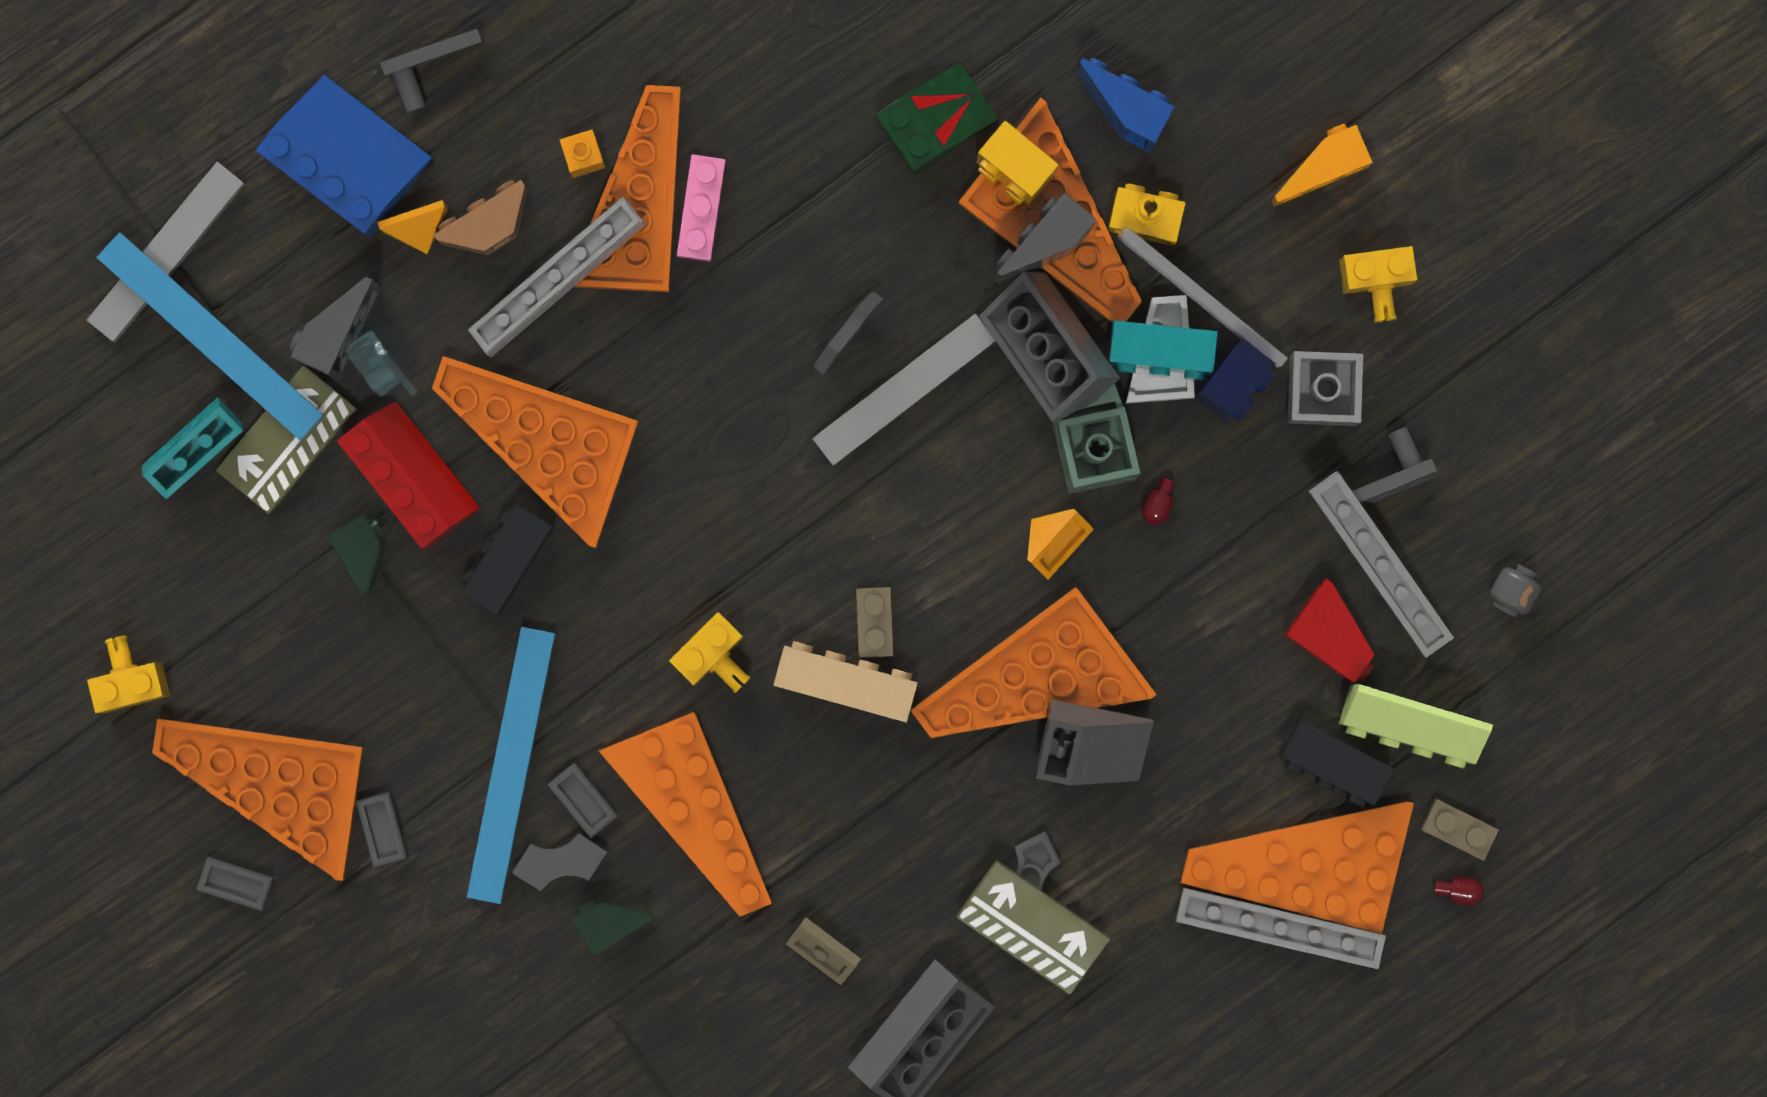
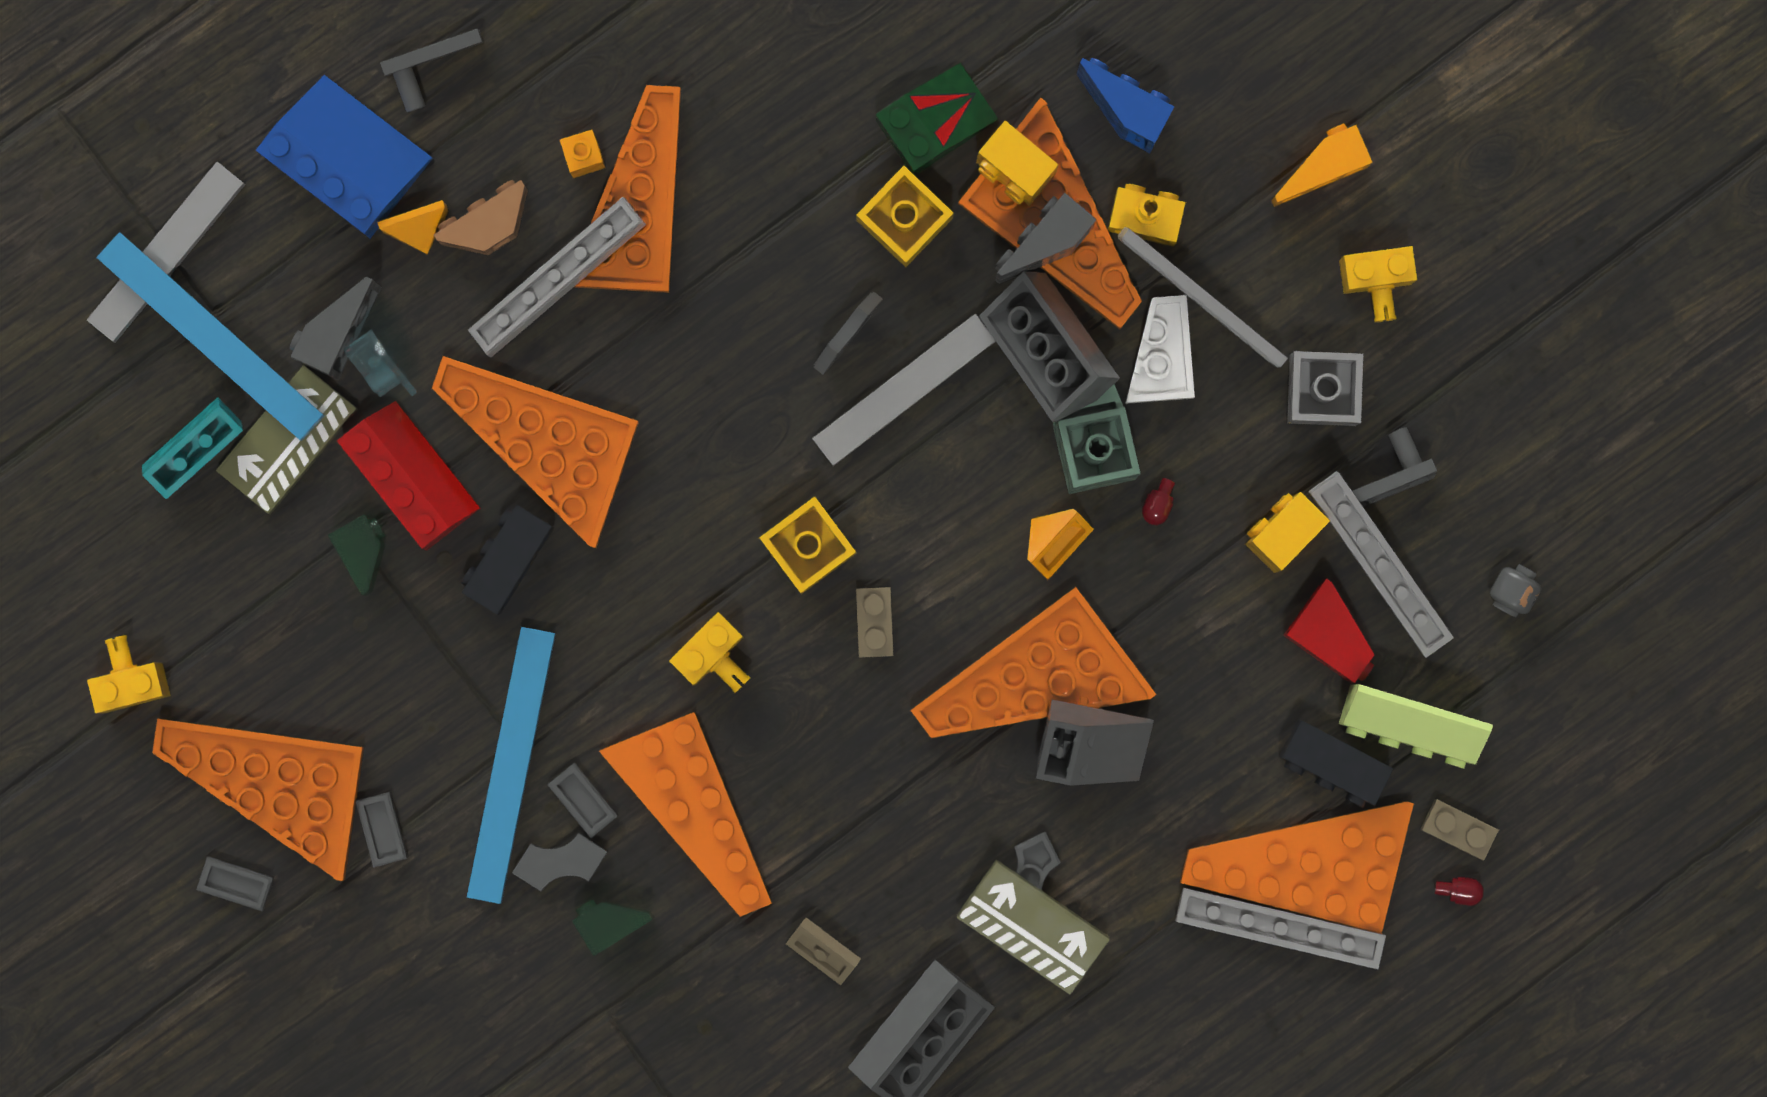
bright pink plate [677,155,726,262] -> none
tan brick [773,641,918,723] -> none
teal brick [1108,321,1218,381] -> none
clear blue brick [1194,338,1276,423] -> none
none -> yellow brick [759,497,856,594]
none -> yellow brick [856,166,954,267]
none -> yellow brick [1245,492,1330,573]

